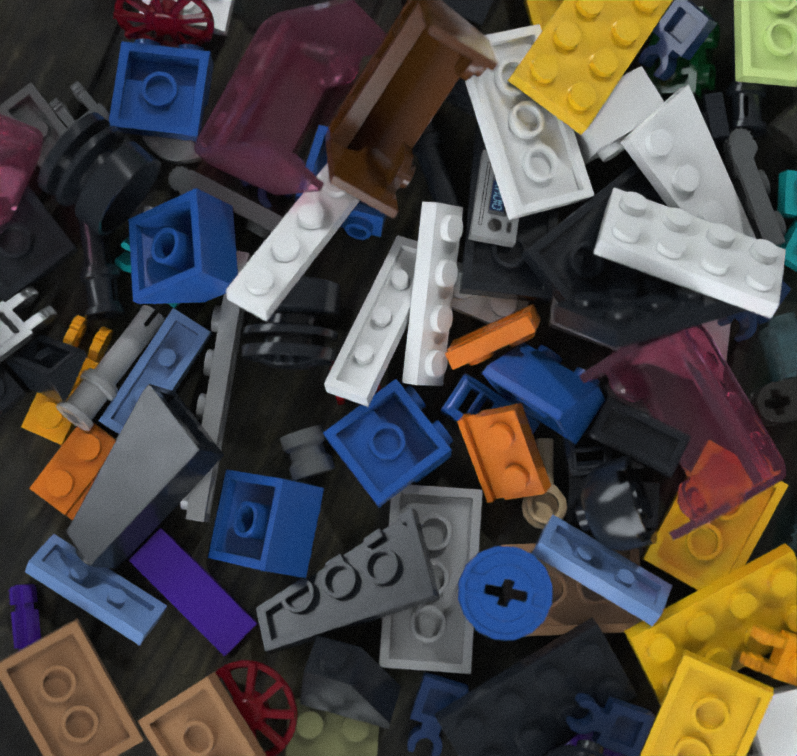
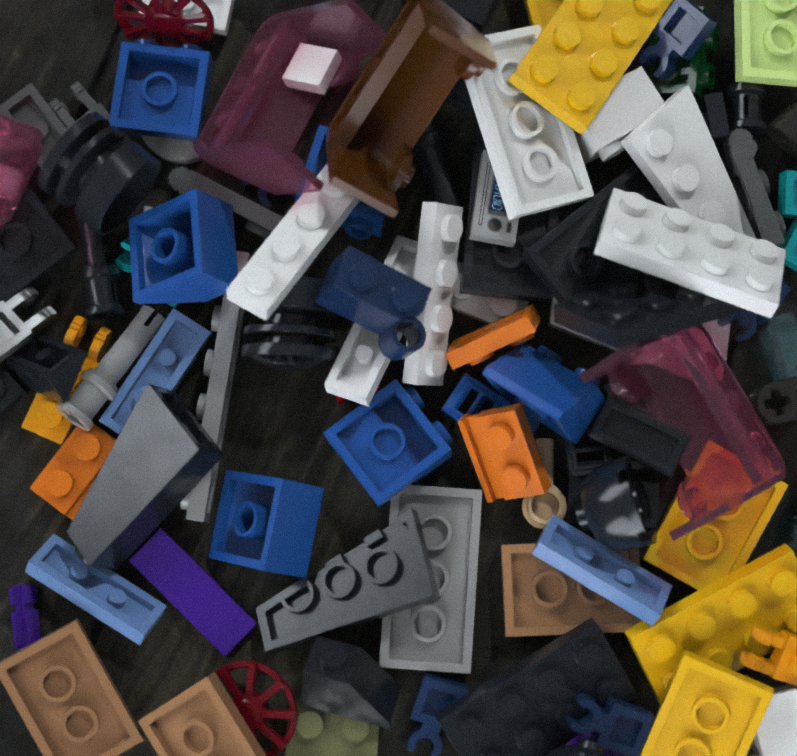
dark grey wheel [280,425,336,482] -> none
blue piece [458,546,552,640] -> none
none -> white tile [282,43,343,95]
none -> dark blue hinge [314,246,432,361]

